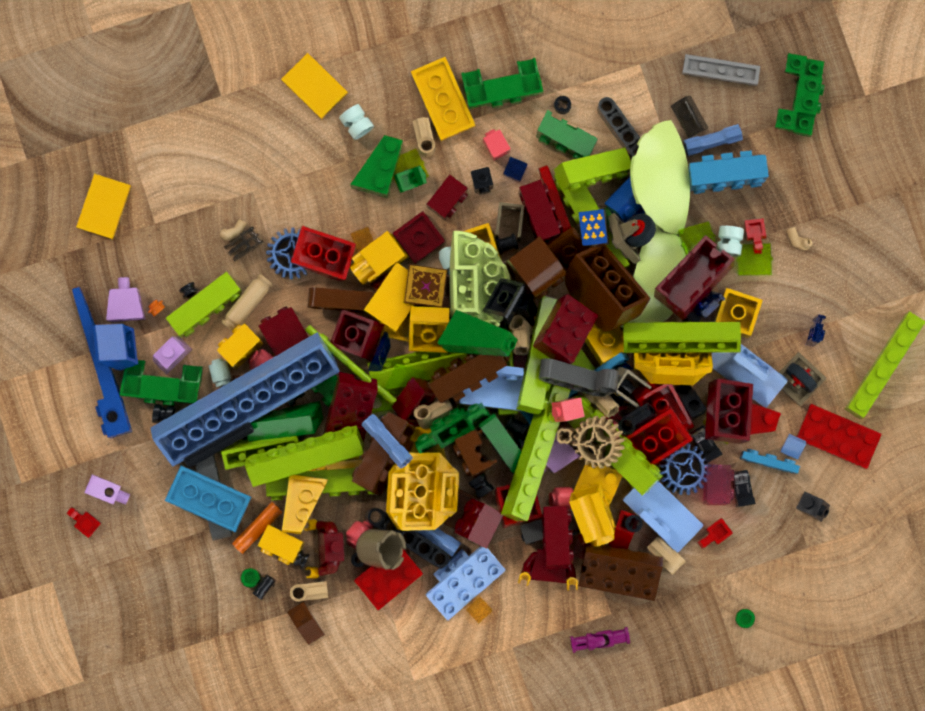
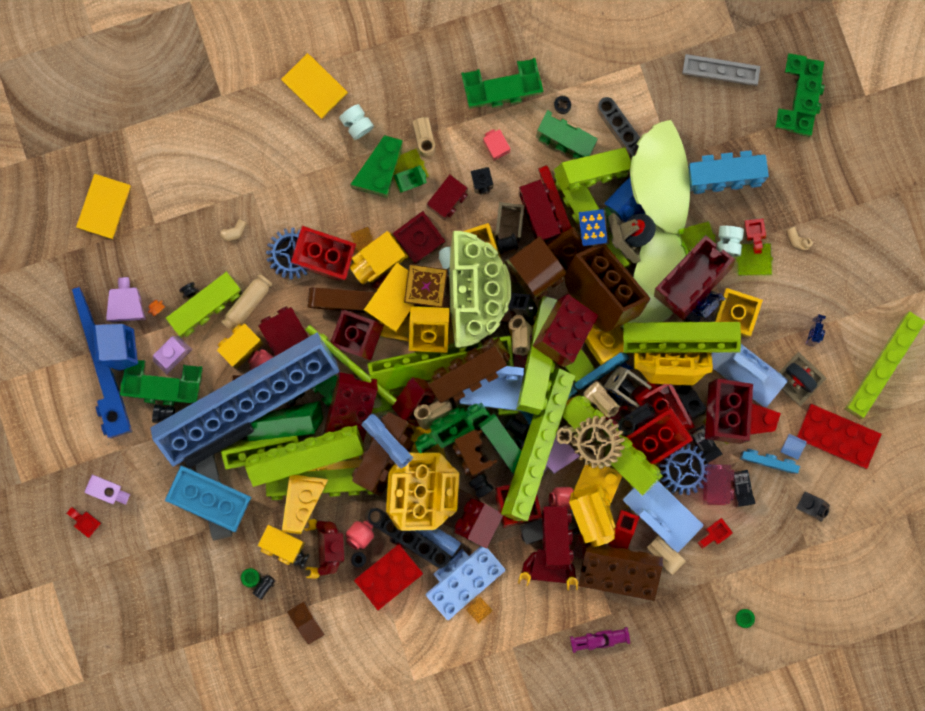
light aqua brick [209,358,232,388] -> none
clear smoke arm [224,226,264,262] -> none
orange piece [232,502,283,554] -> none
tan piece [290,581,328,602] -> none
dark tan cylinder [356,529,406,570] -> none
clear blue slope [368,332,391,371] -> none
yellow plate [411,57,476,141] -> none
green slope [437,310,518,357] -> none
black slope [482,278,527,325] -> none
clear blue tile [503,156,528,182] -> none
dark grey beam [539,358,619,397] -> none
coral brick [551,398,585,422] -> none
black bush [625,515,643,532] -> none
clear smoke slope [671,96,708,138] -> none
medium blue axle [683,124,743,156] -> none

